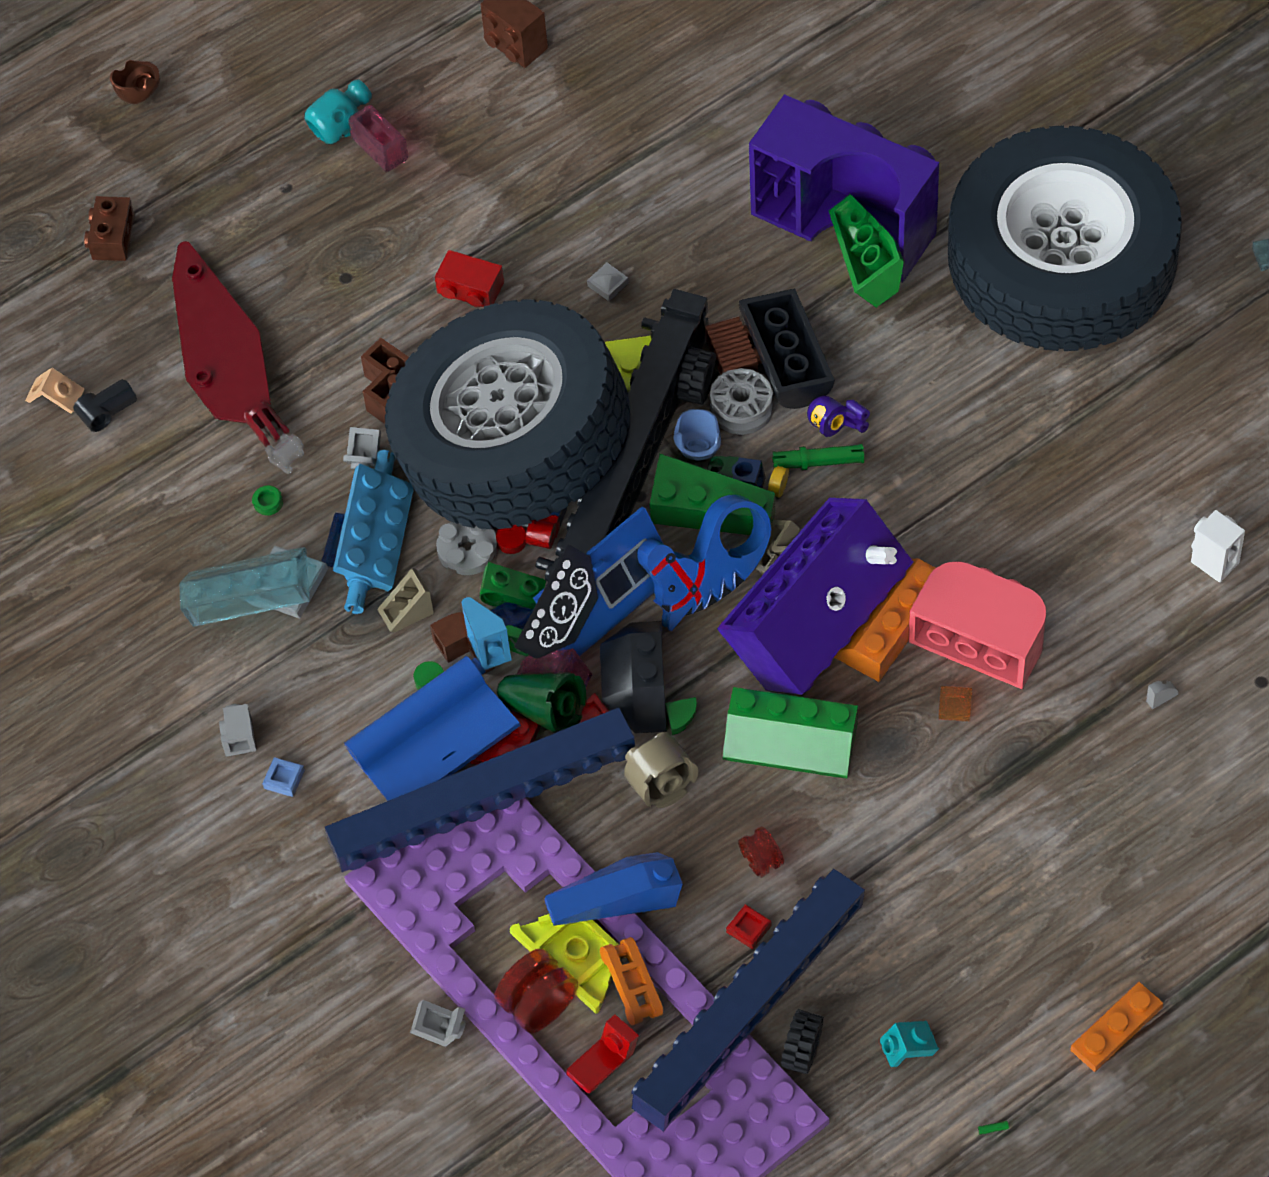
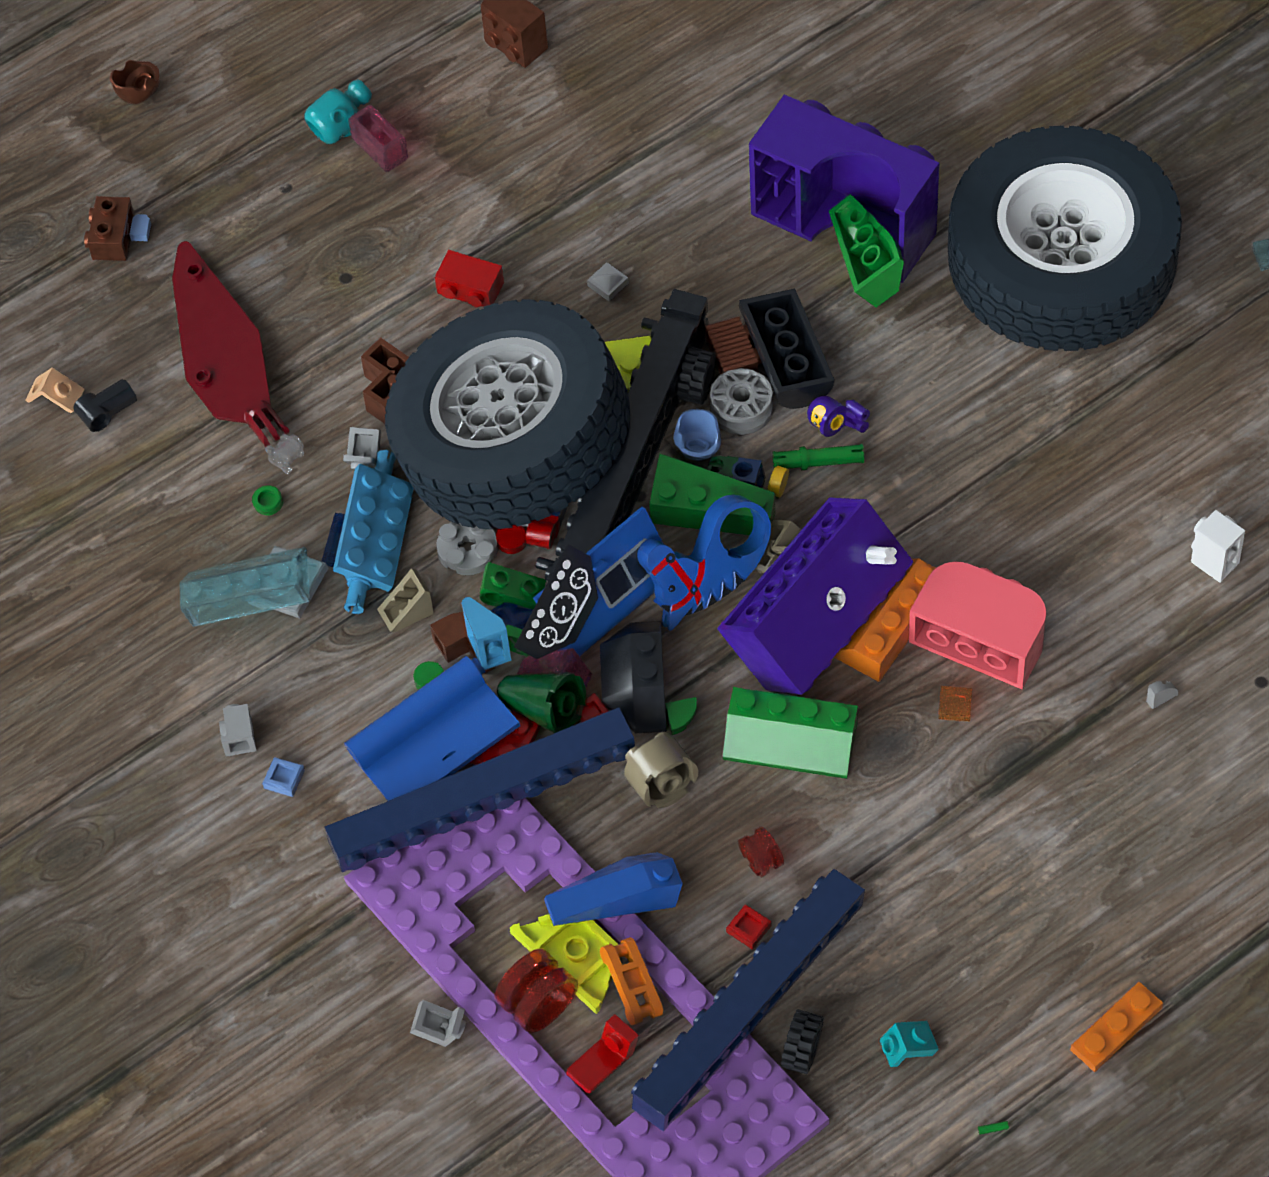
none -> light blue piece [129,214,151,241]

